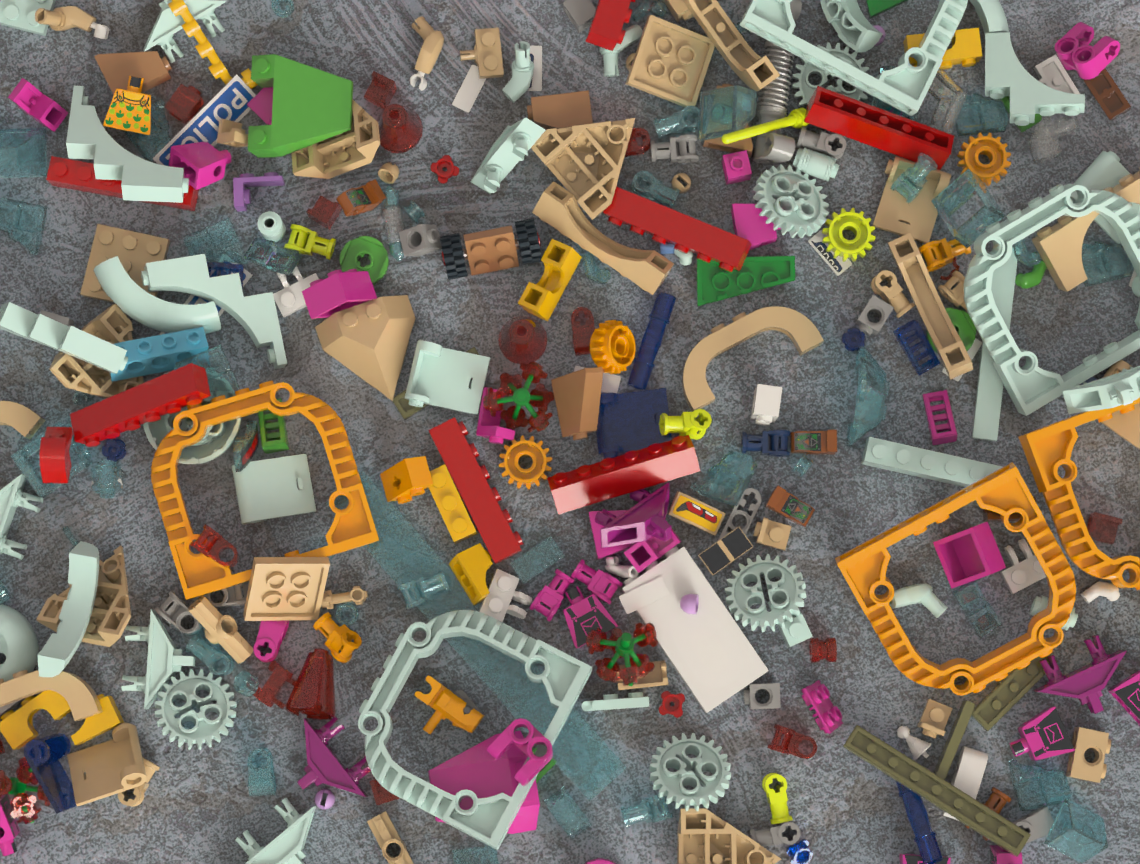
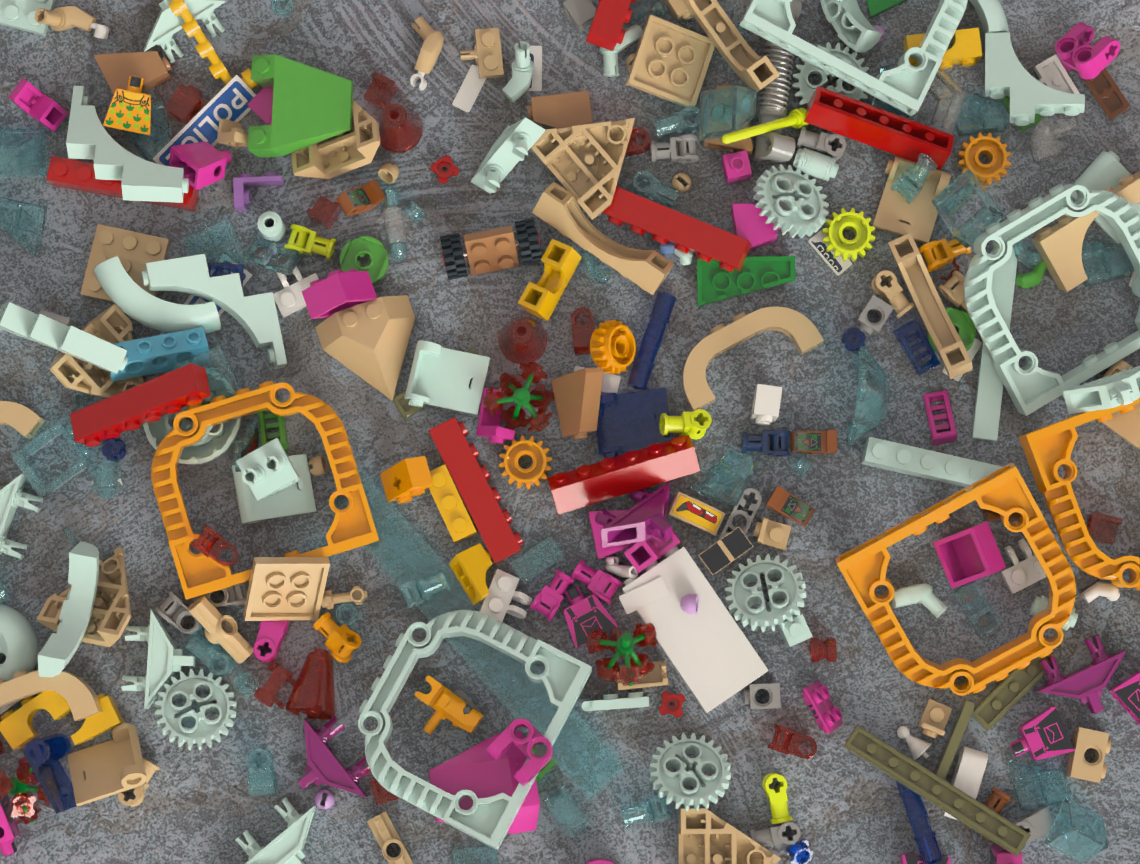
red brick [40,427,73,483] -> none
light grey brick [399,224,441,257] -> none
none -> light aqua piece [236,438,299,501]
none -> tan hinge [308,455,328,476]

